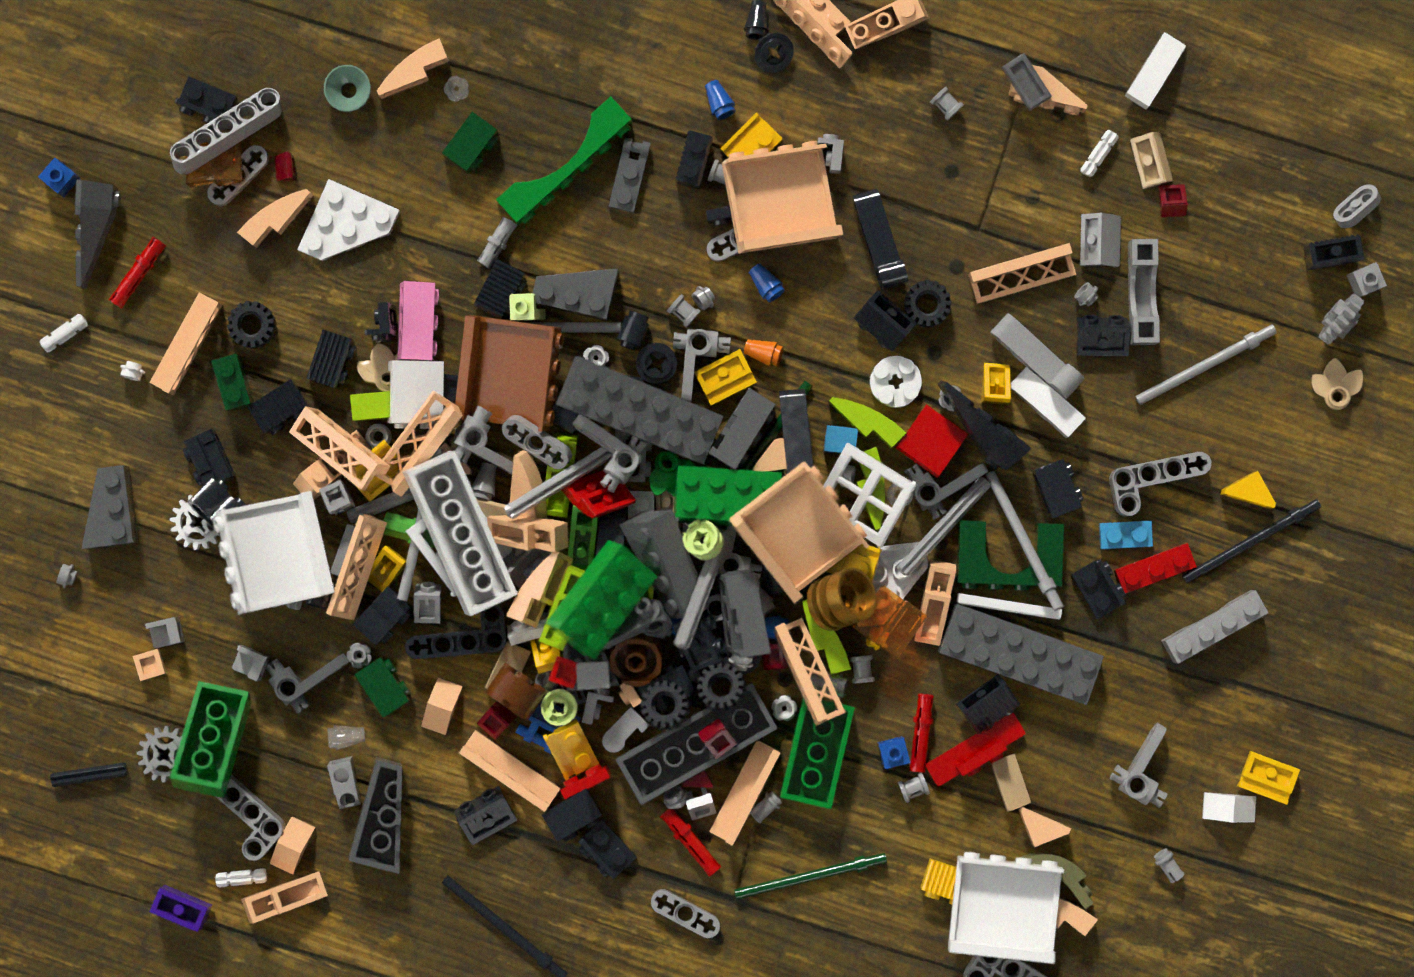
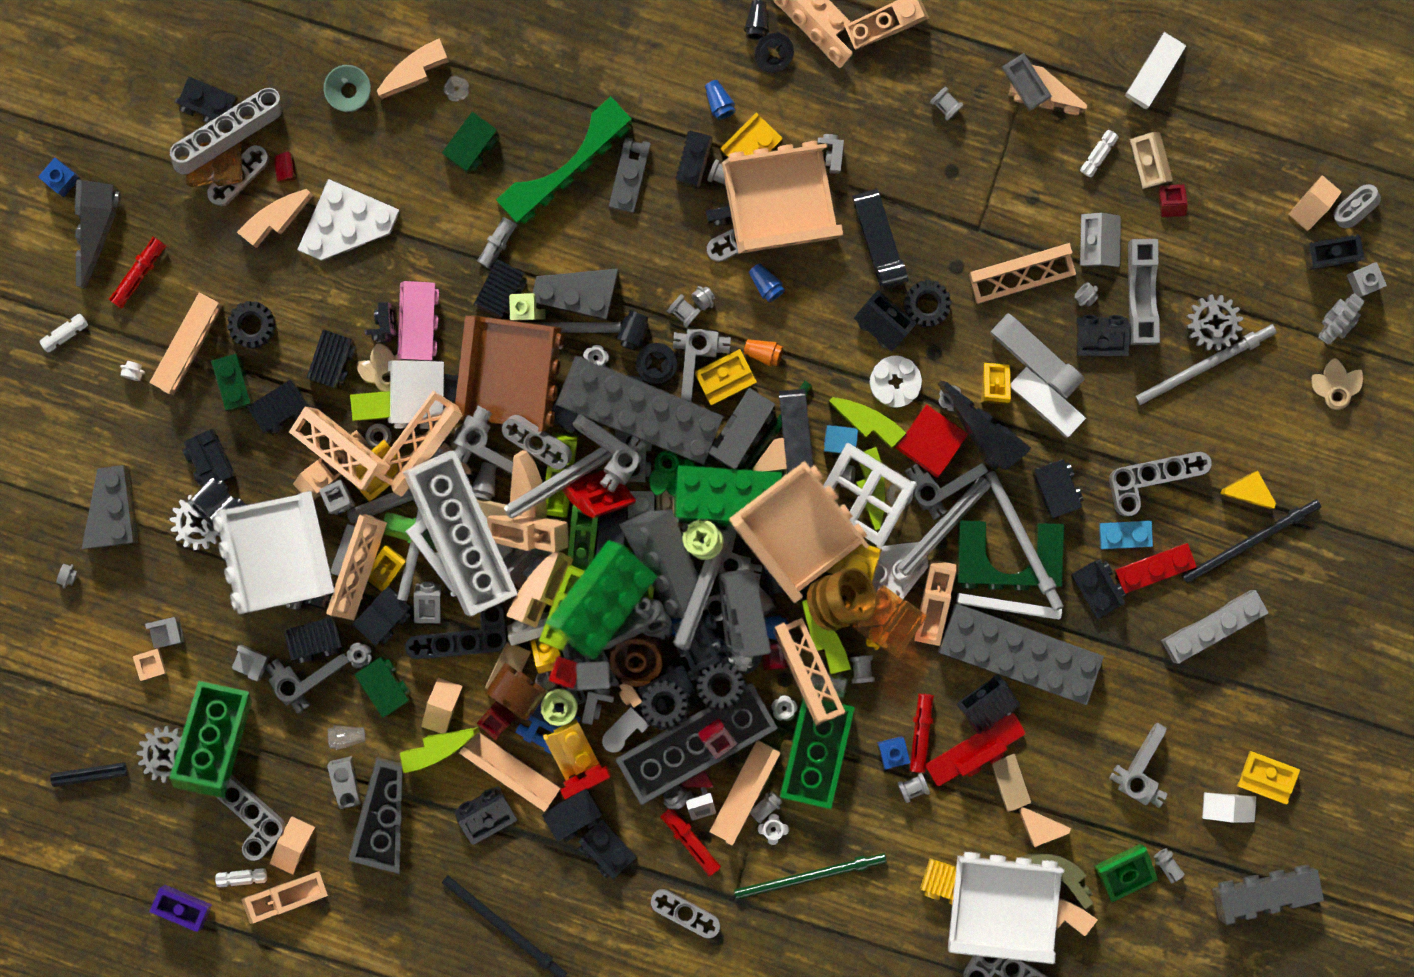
none -> black brick [283,617,344,663]
none -> lime slope [400,727,479,773]
none -> white plate [758,814,789,845]
none -> green slope [1094,844,1158,902]
none -> light grey gear [1186,295,1243,351]
none -> dark grey wedge [1212,865,1324,925]
none -> light nougat slope [1288,175,1341,231]

